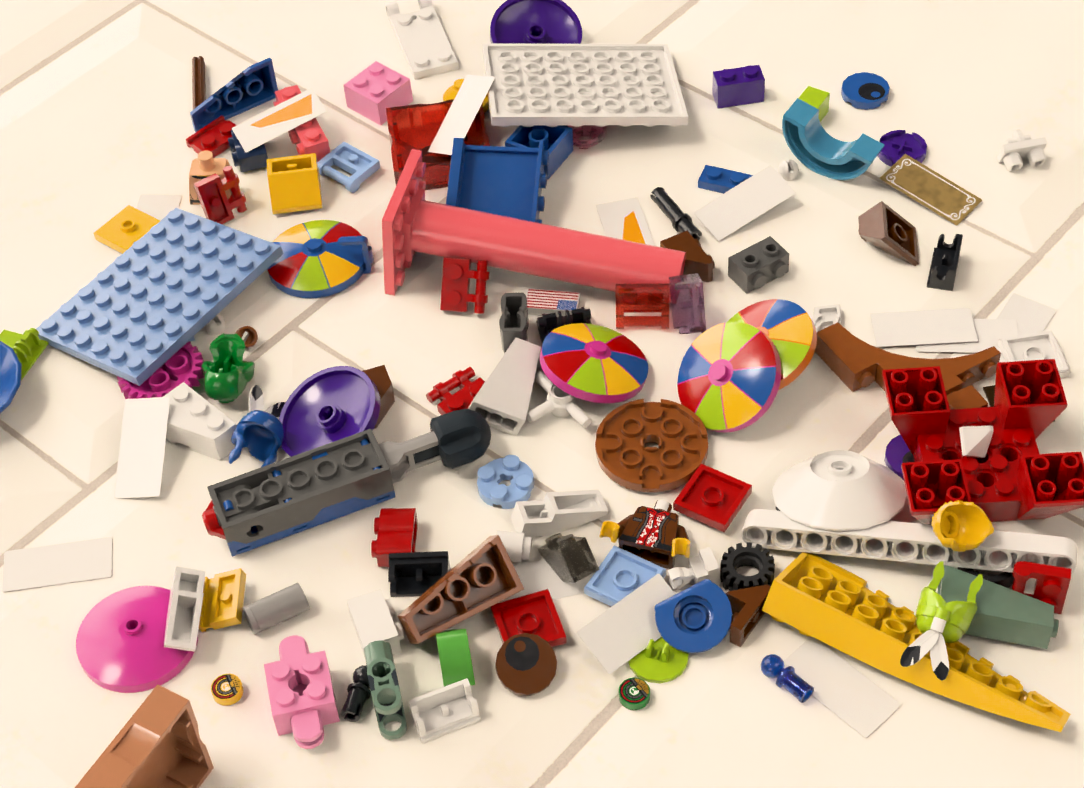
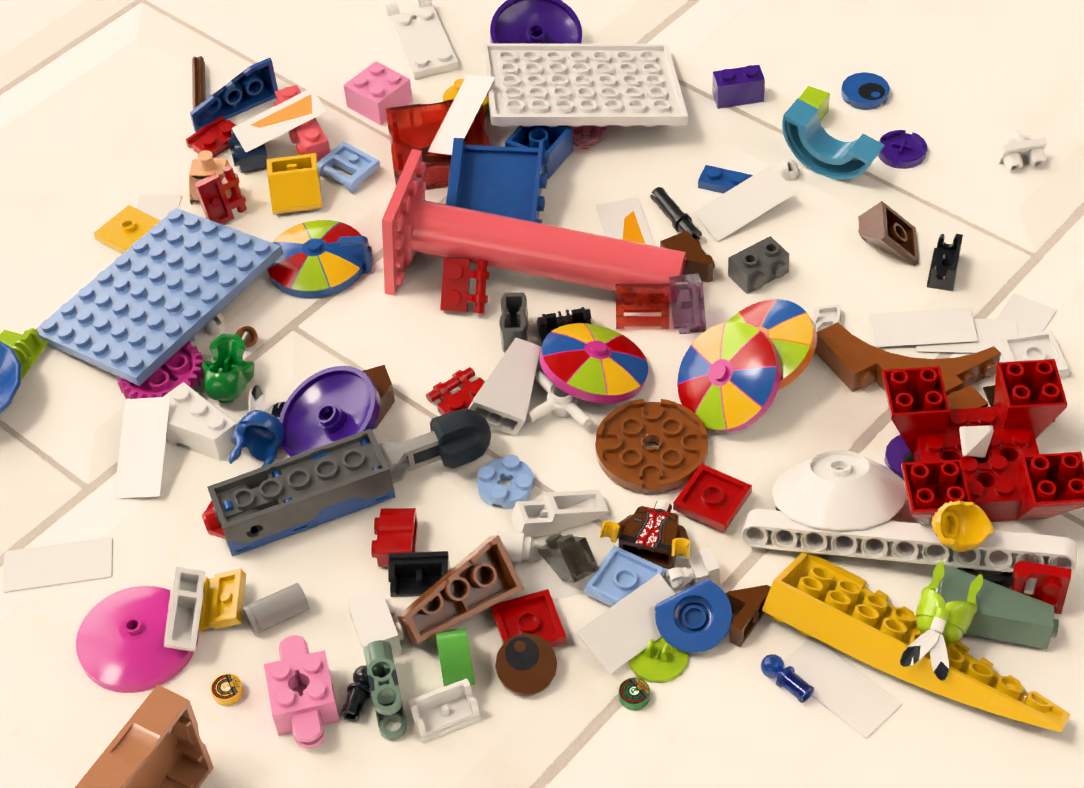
tile [526,289,580,316] -> none
black tyre [720,542,775,591] -> none
pearl gold sticker [879,154,982,226] -> none

